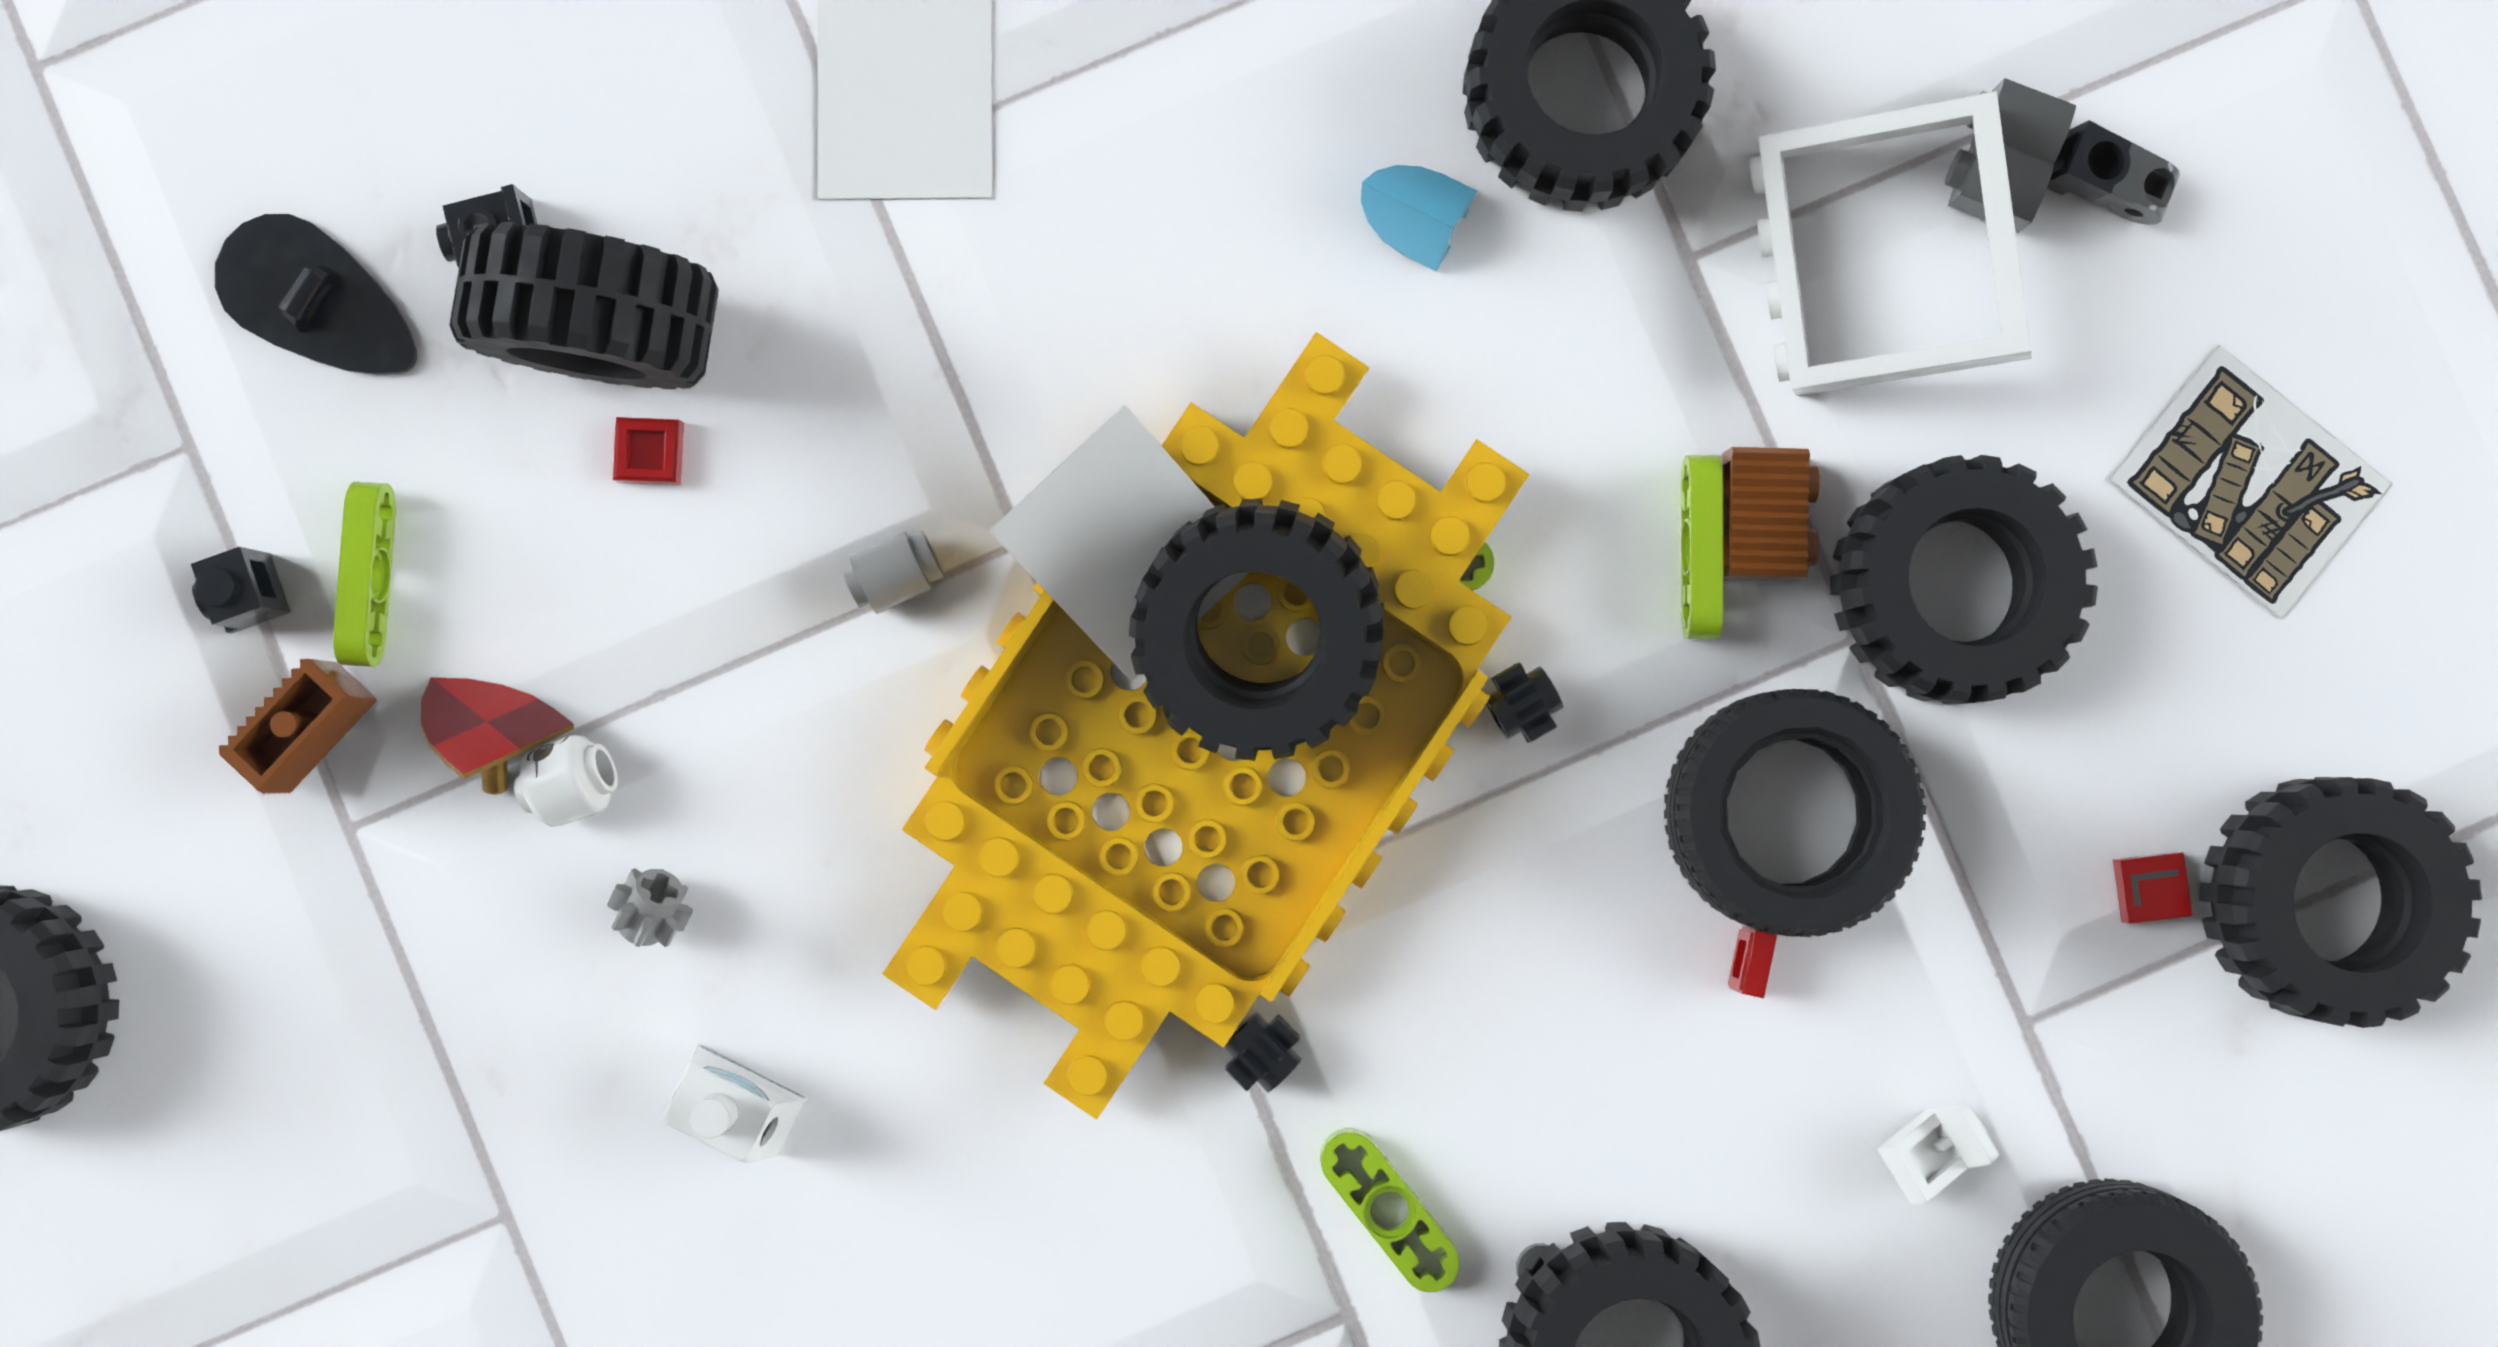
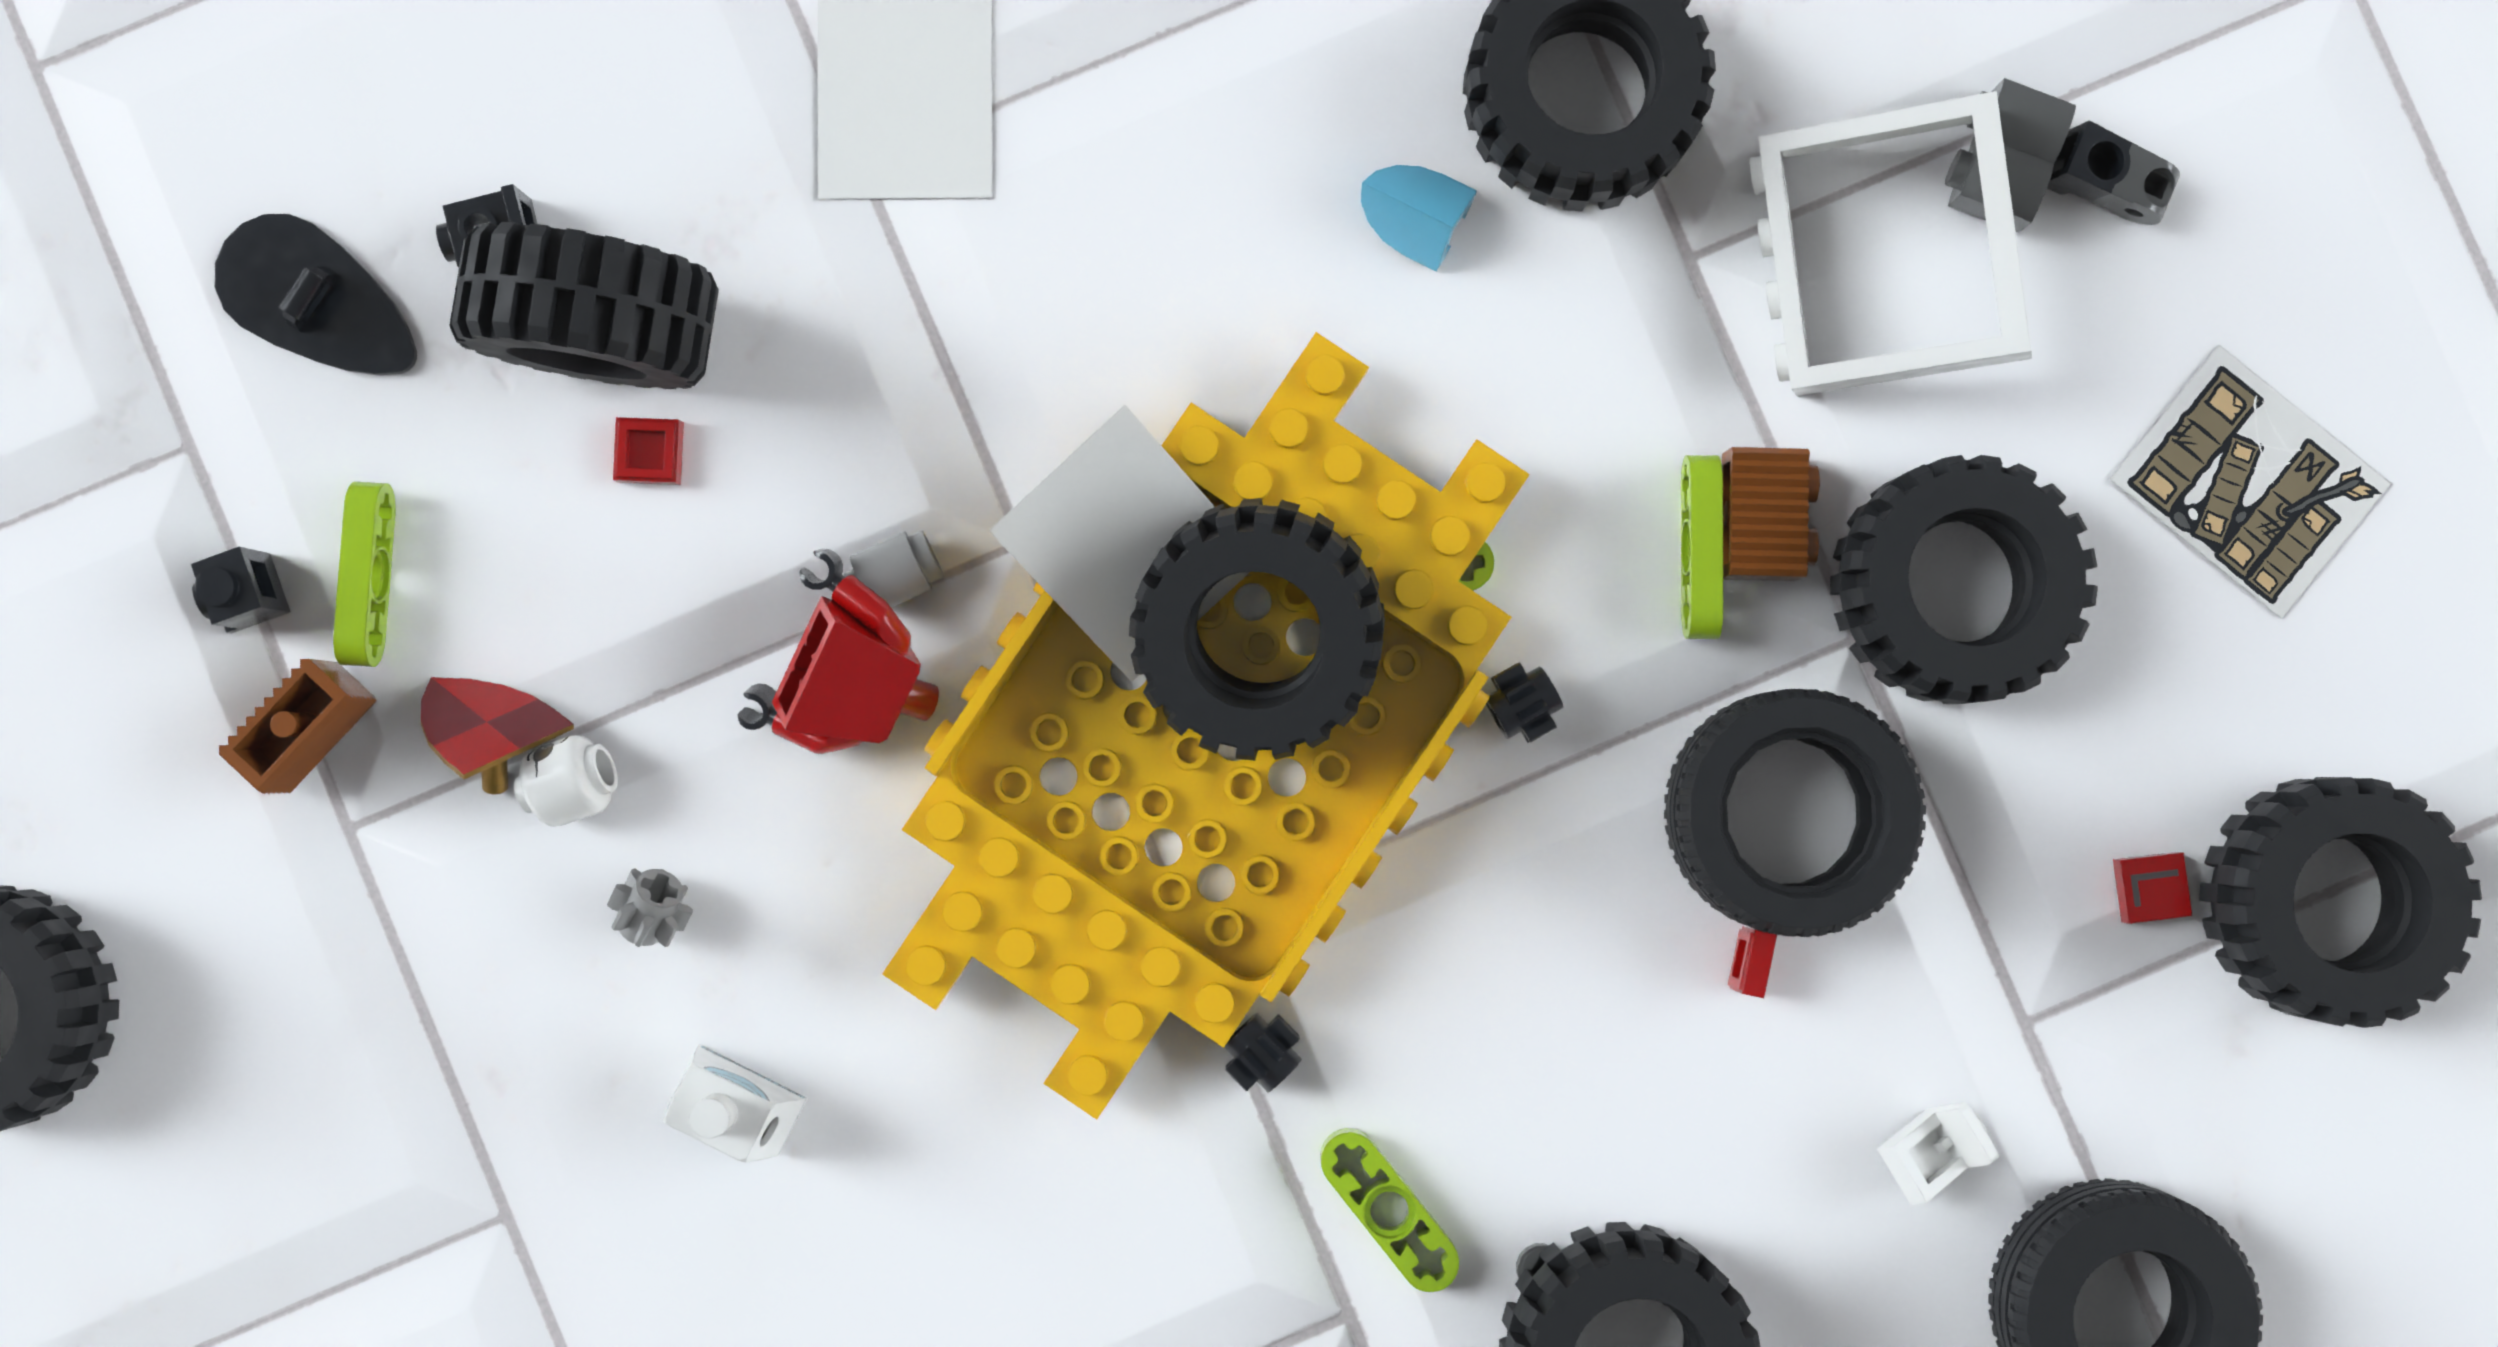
none -> red torso [737,548,939,754]

